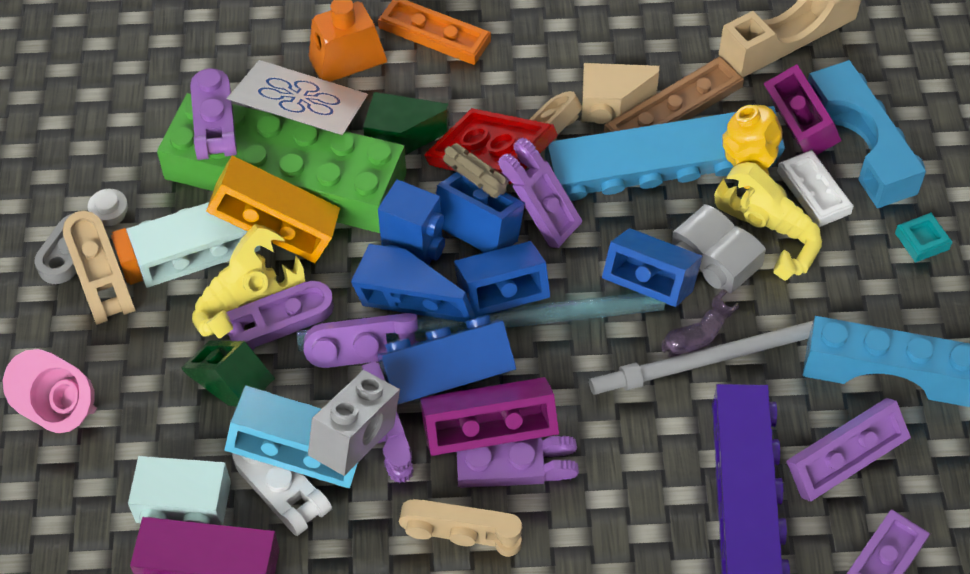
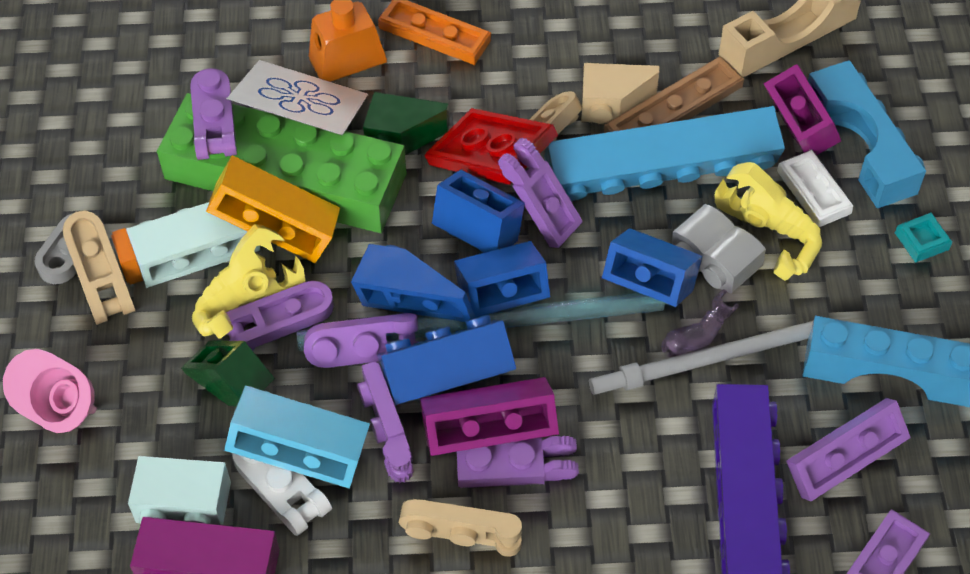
white plate [88,189,128,226] -> none
light grey brick [308,370,400,476] -> none
blue brick [378,179,445,266] -> none
dark tan axle [443,143,508,198] -> none
yellow head [722,105,782,189] -> none

